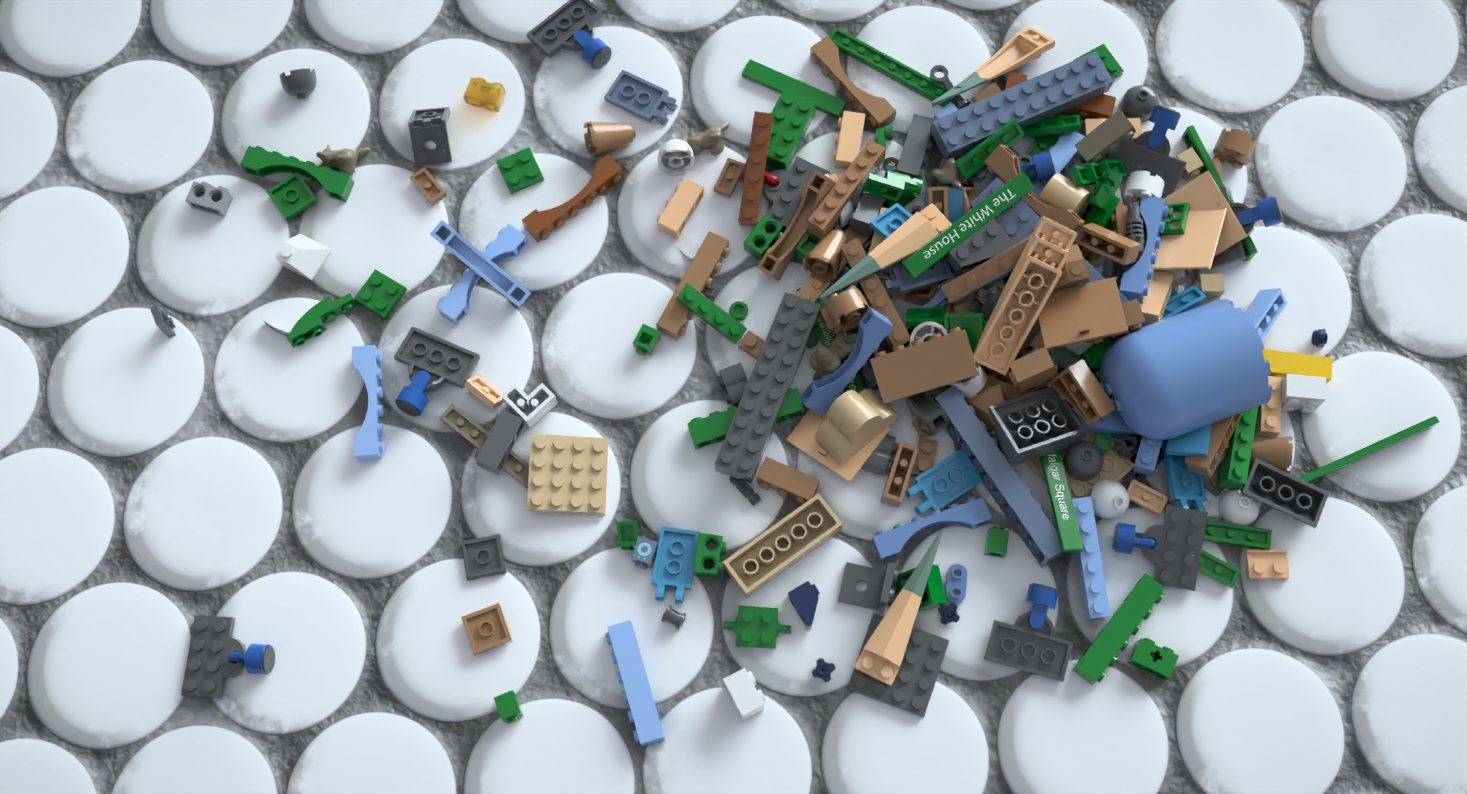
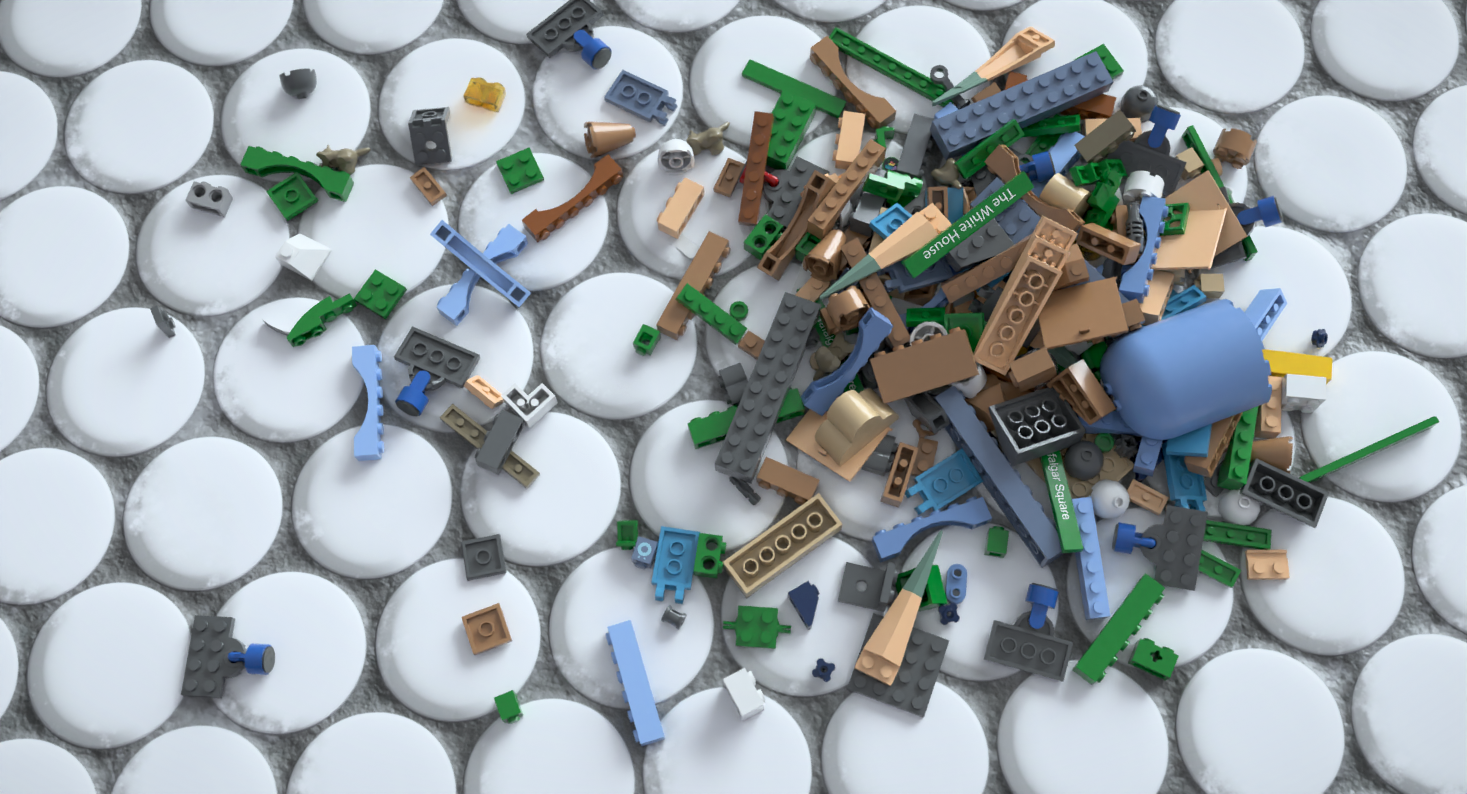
tan plate [527,434,609,515] -> none

